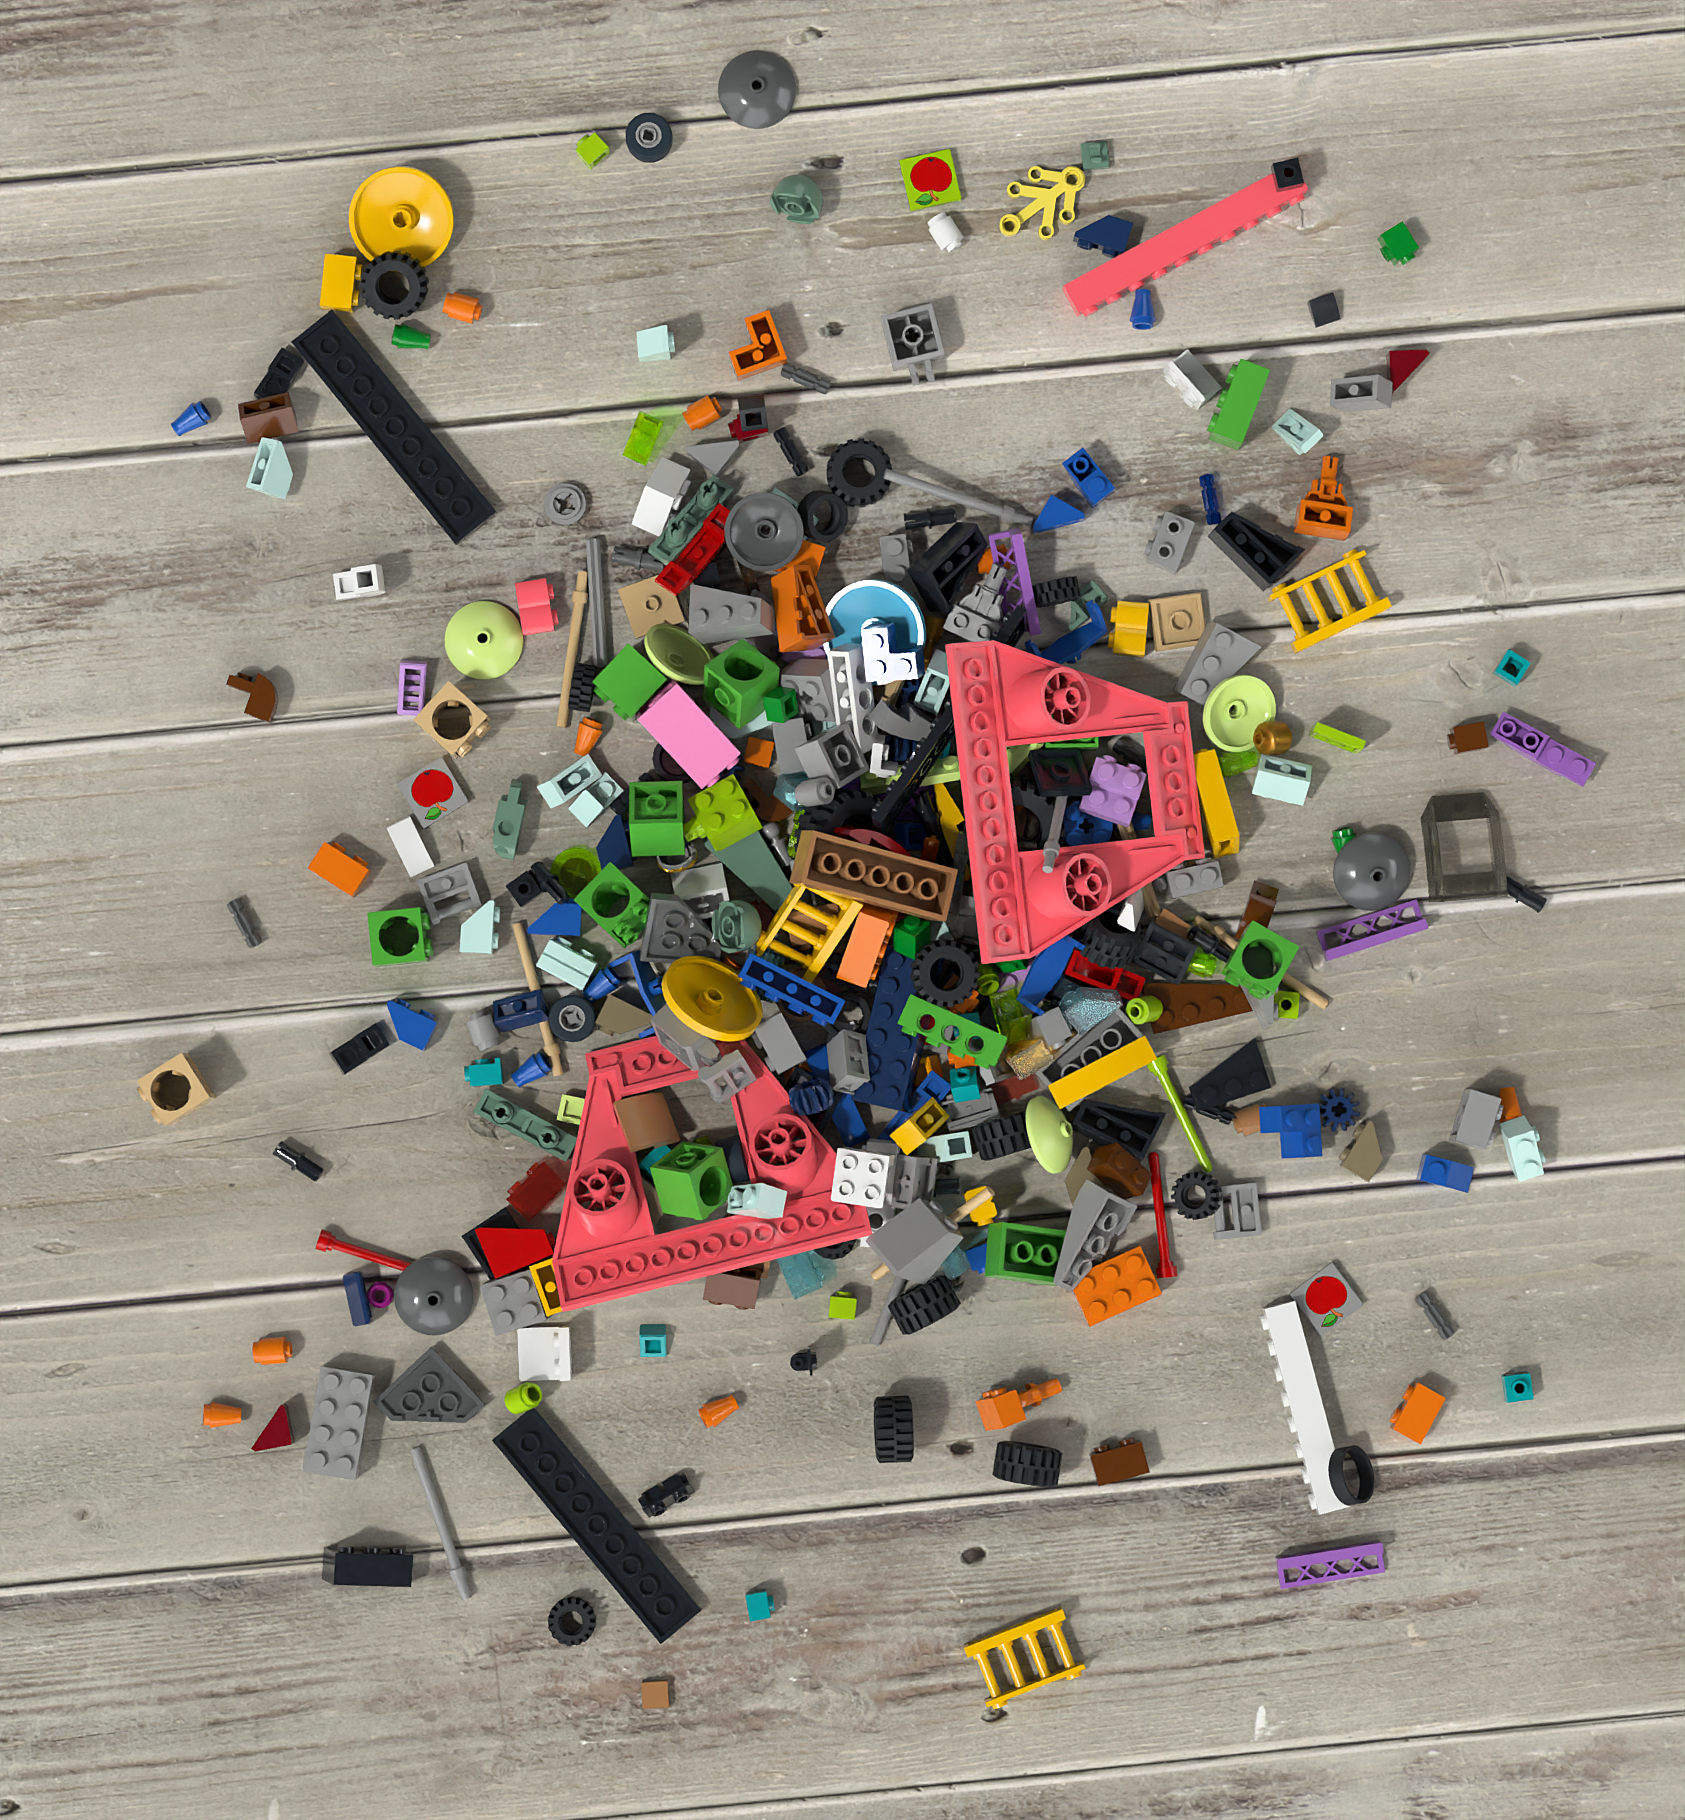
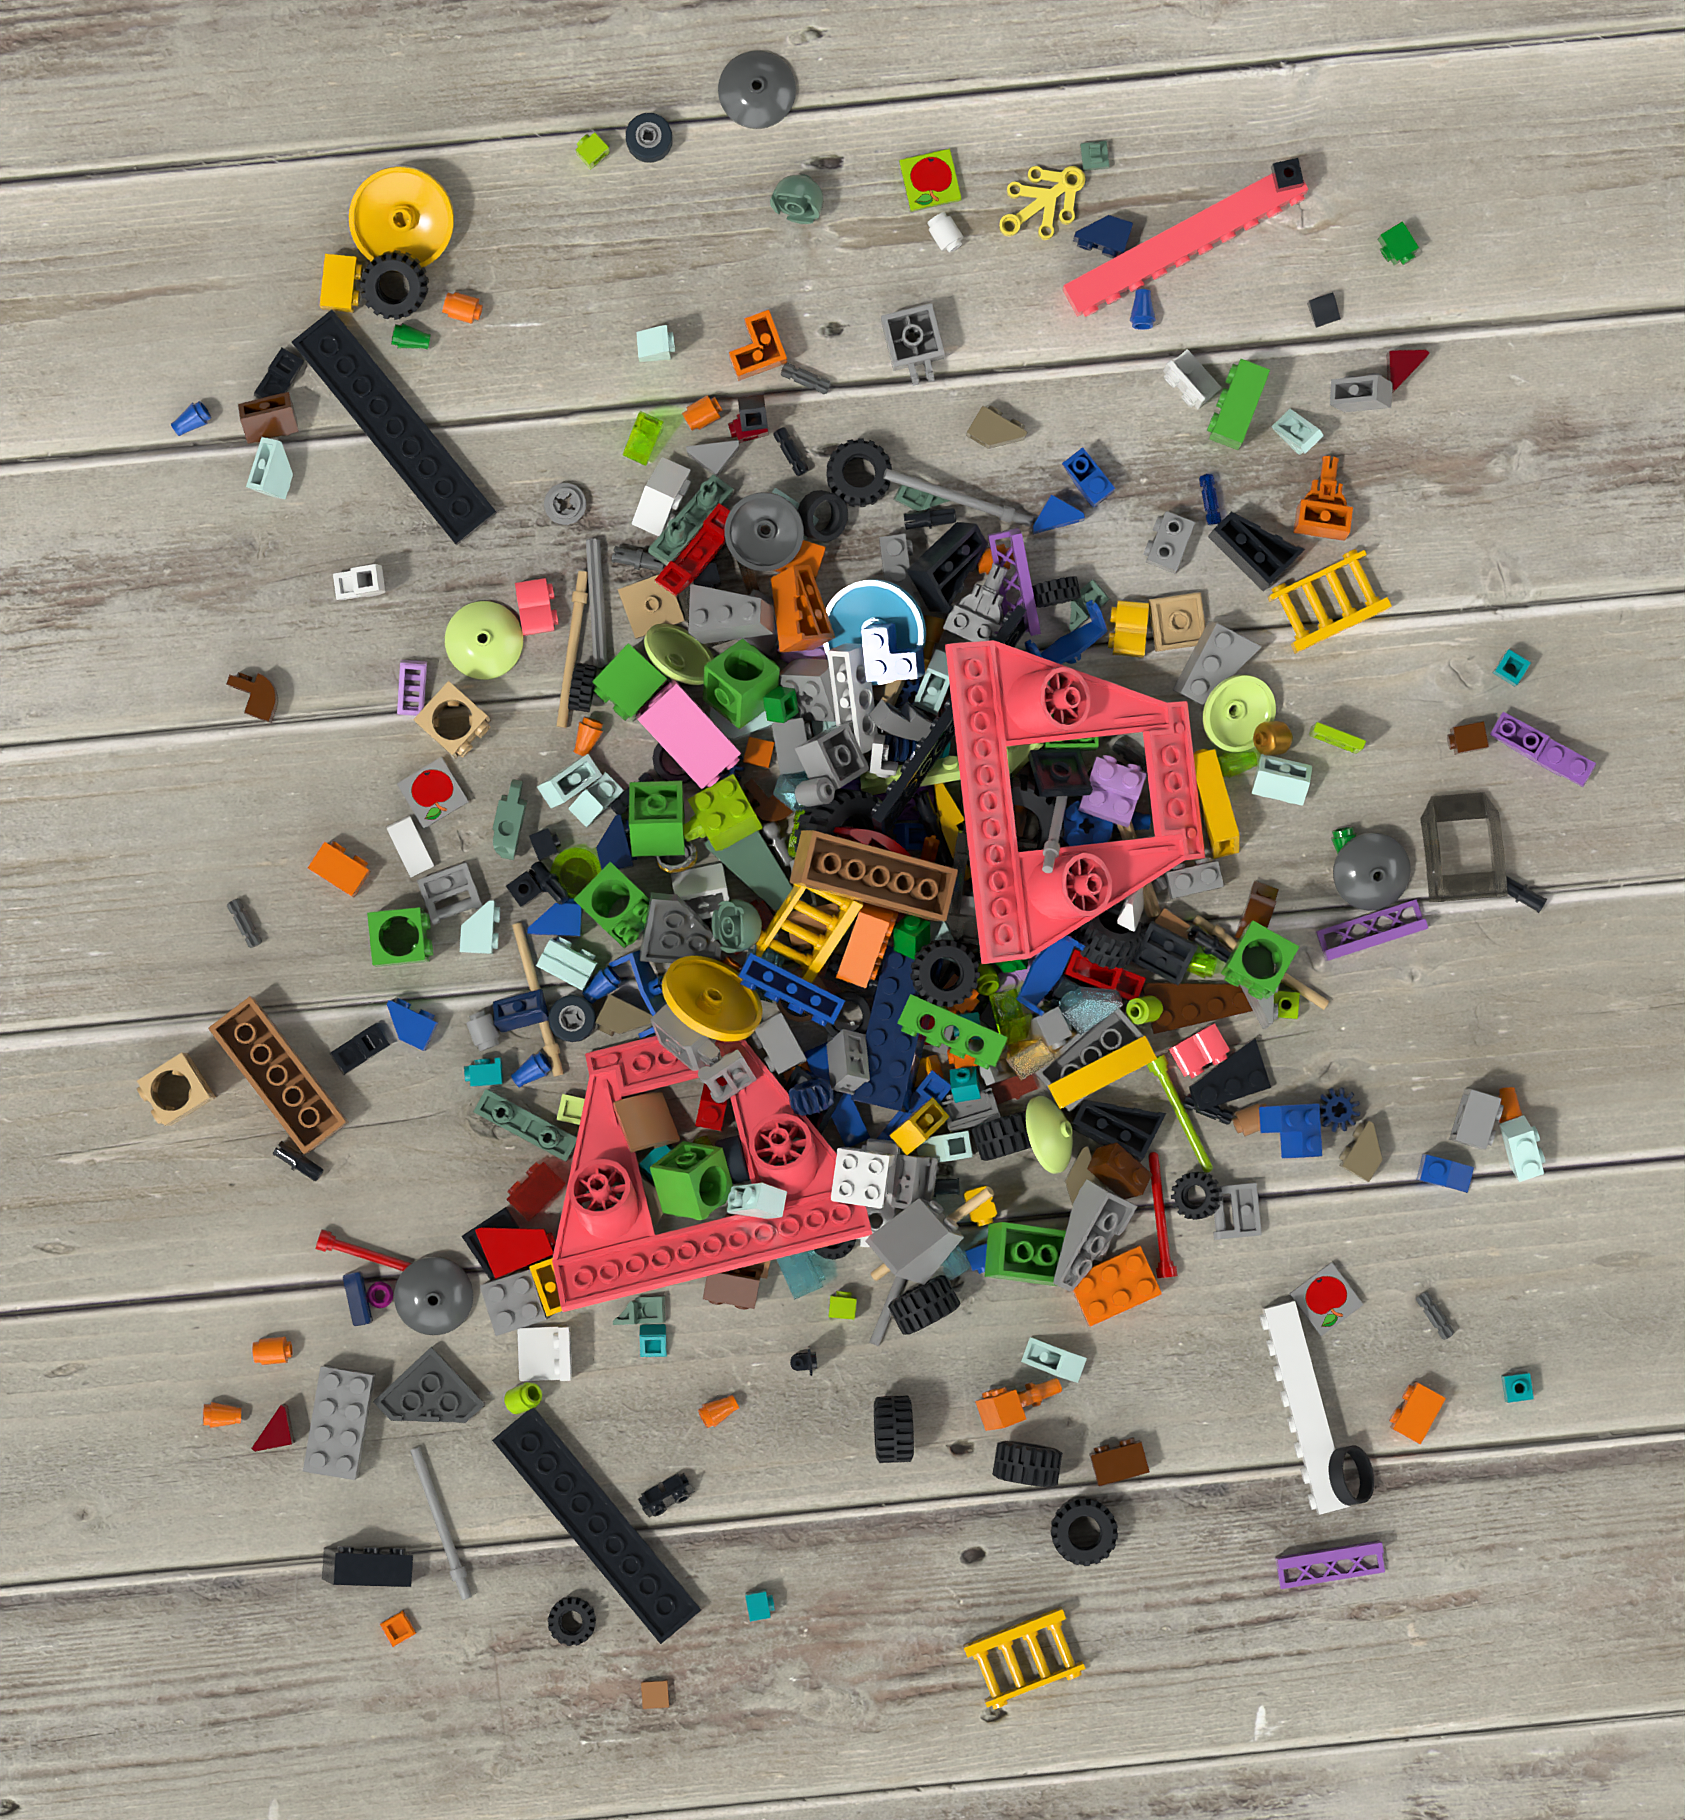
none -> medium nougat brick [208,996,349,1154]
none -> orange tile [380,1610,416,1647]
none -> black plate [529,828,561,861]
none -> sand green slope [613,1296,666,1325]
none -> red slope [695,1077,728,1131]
none -> sand green slope [893,485,950,511]
none -> dark tan slope [966,405,1028,449]
none -> light aqua slope [1021,1337,1087,1383]
none -> black tyre [1051,1497,1118,1566]
none -> coral brick [1168,1023,1230,1079]

